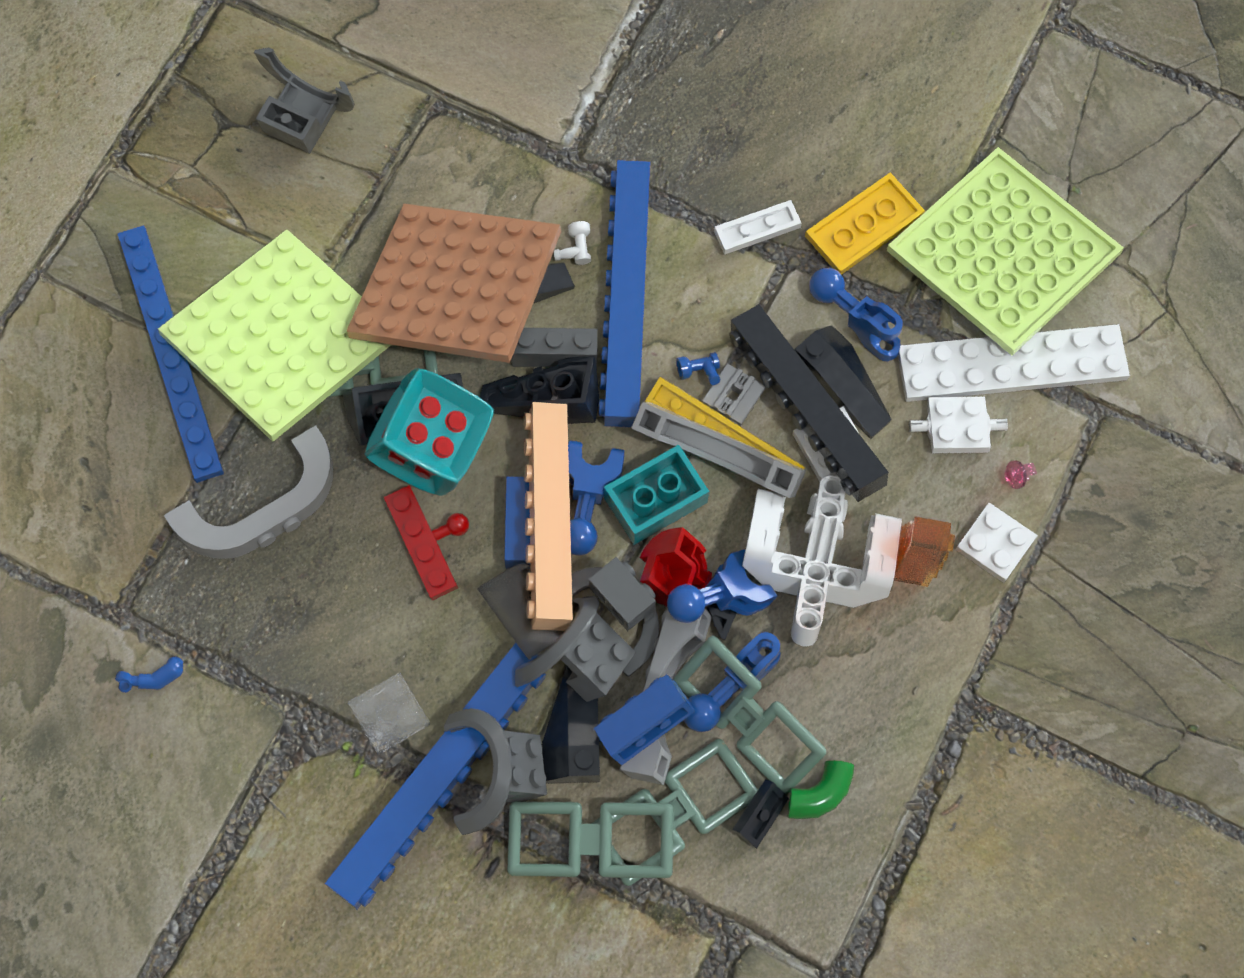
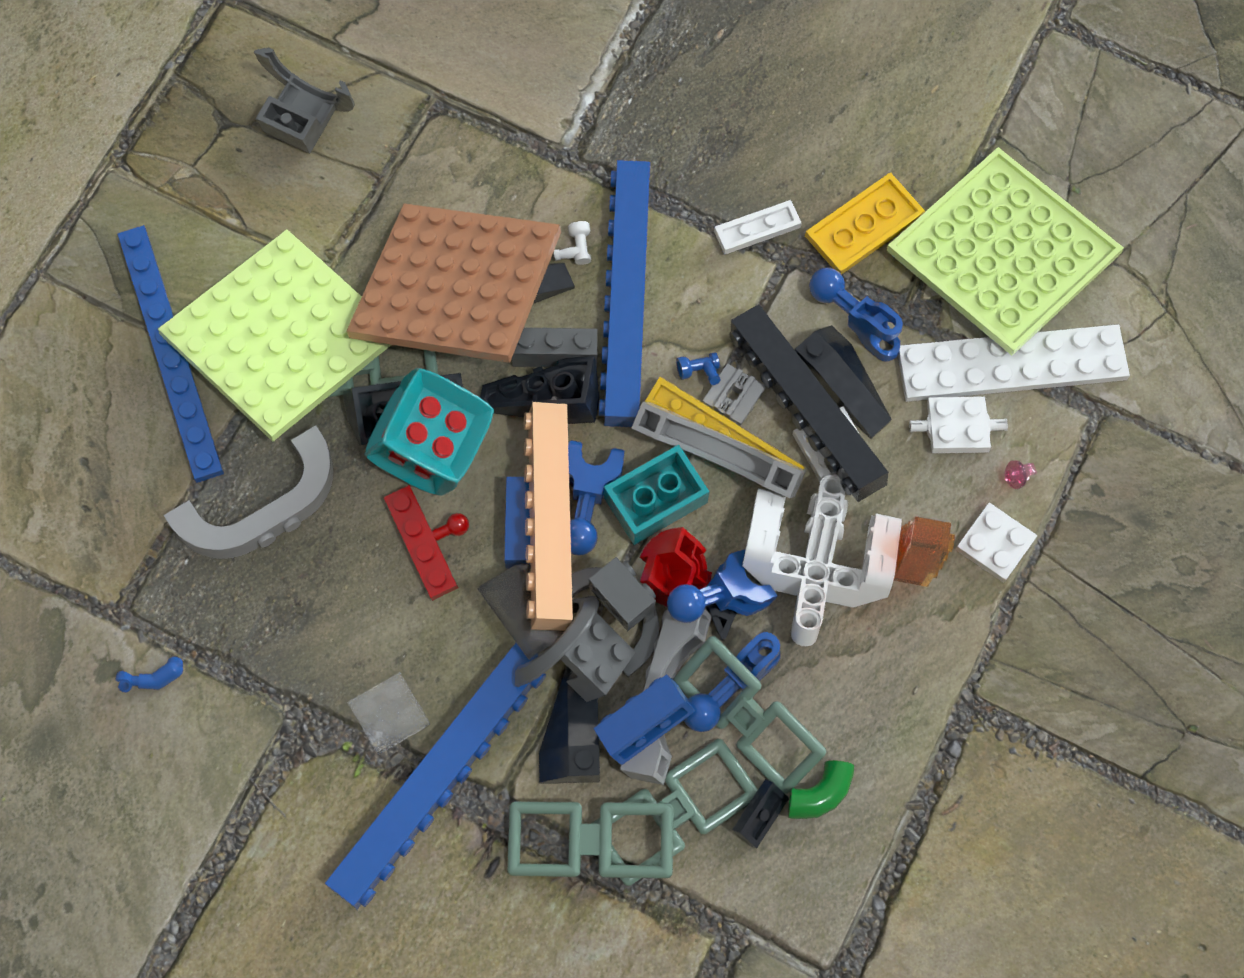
dark grey piece [444,709,547,835] -> none

